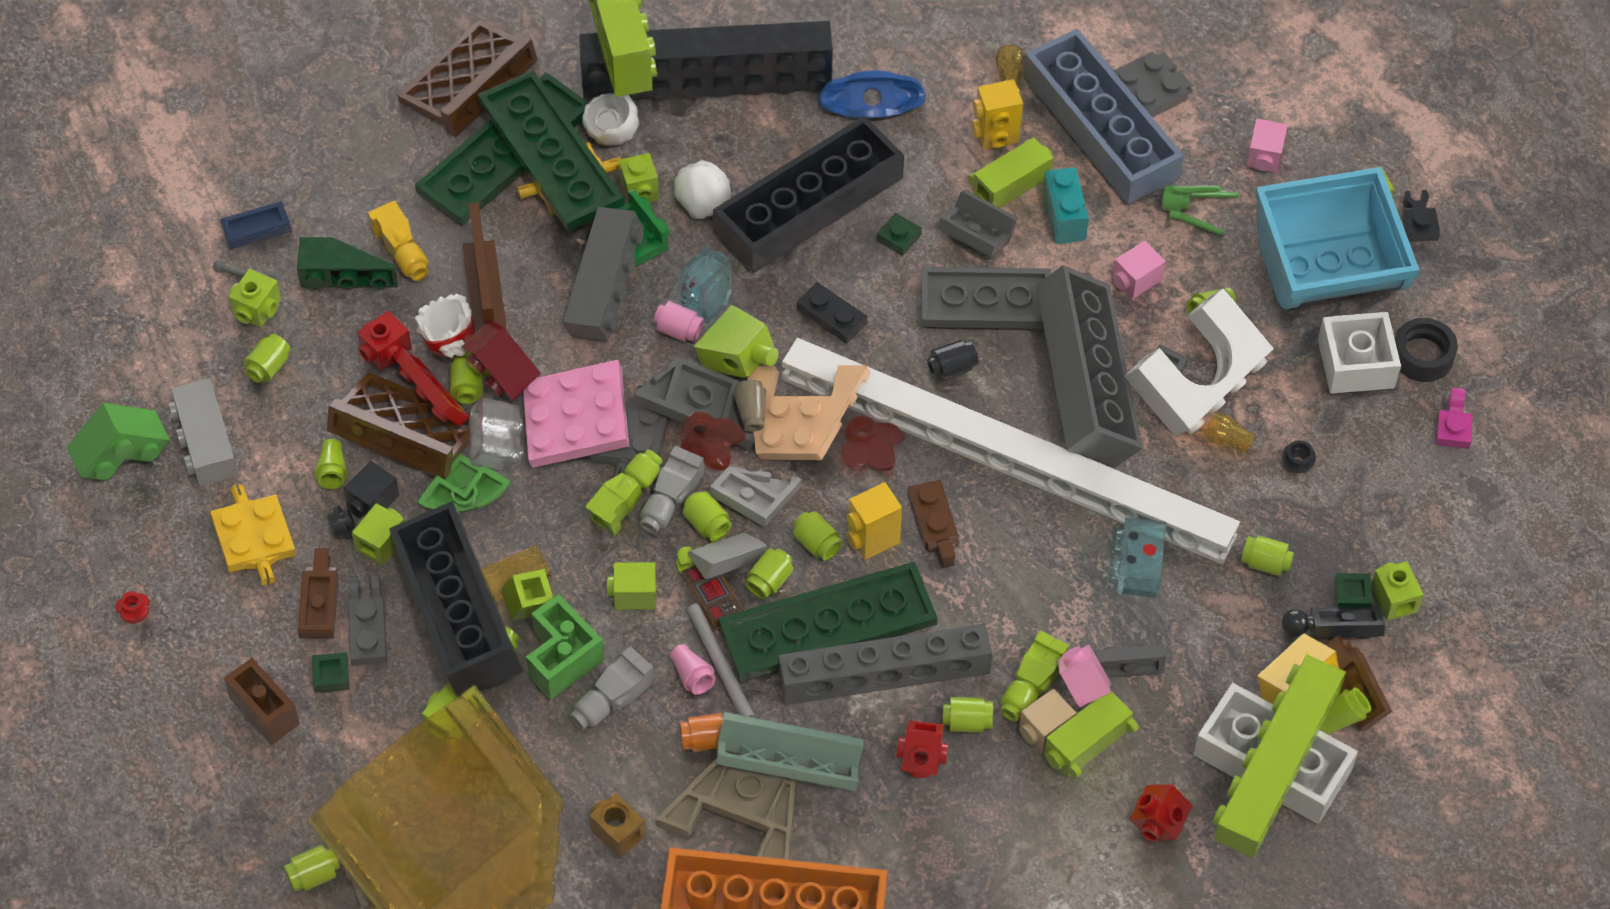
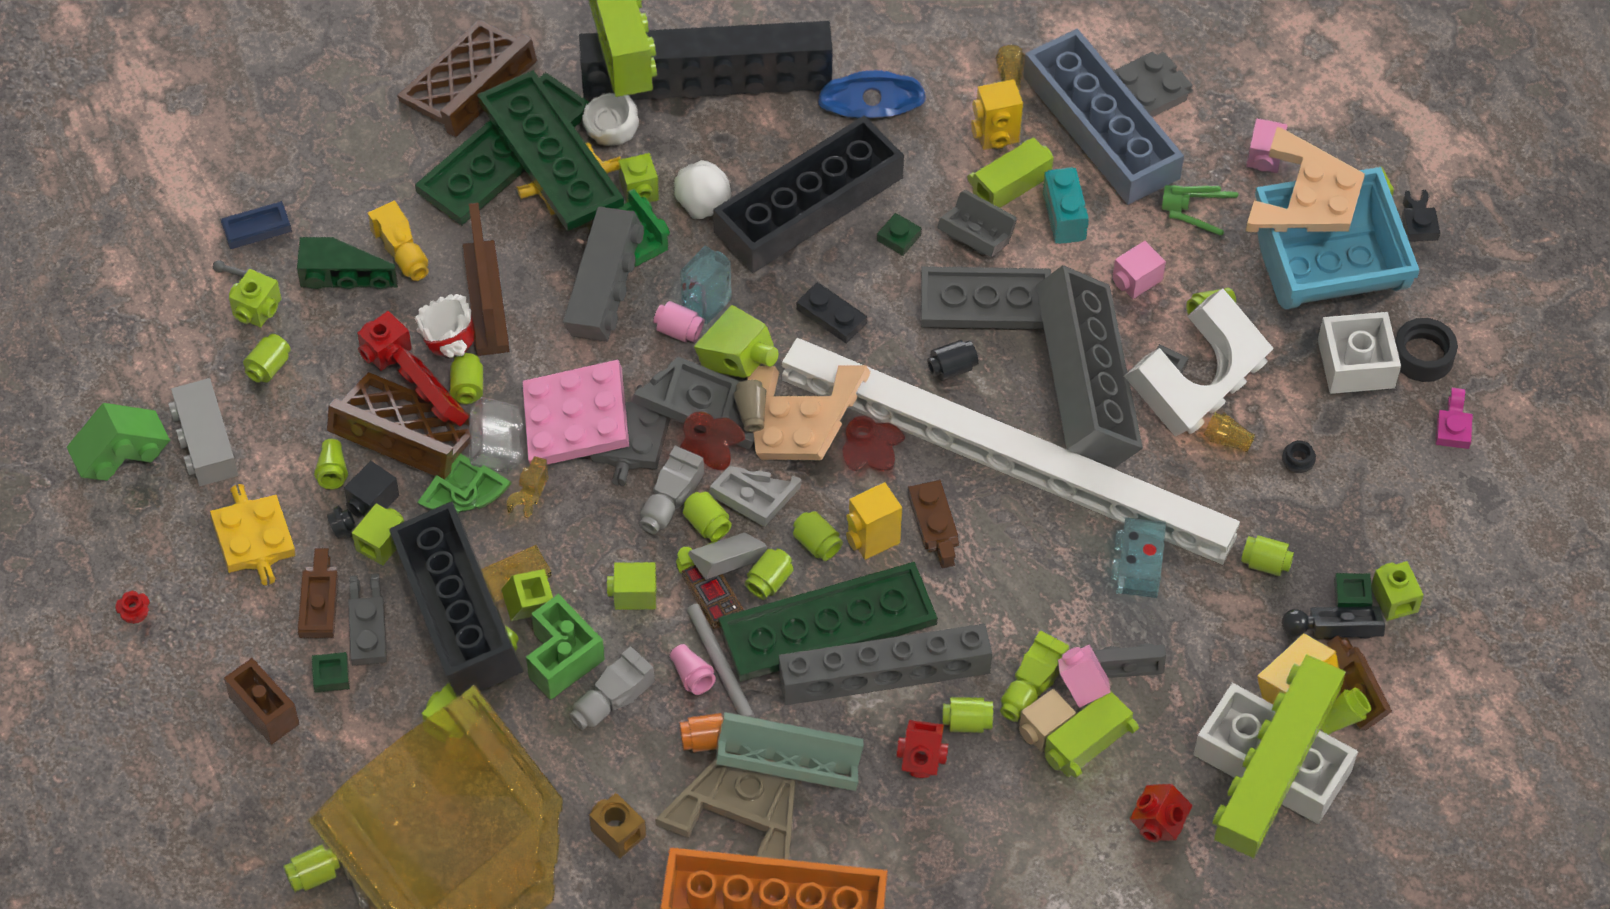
dark red brick [461,320,541,401] -> none
lime piece [585,449,663,536] -> none
none -> clear yellow plate [507,456,549,518]
none -> light nougat wing [1246,127,1365,232]

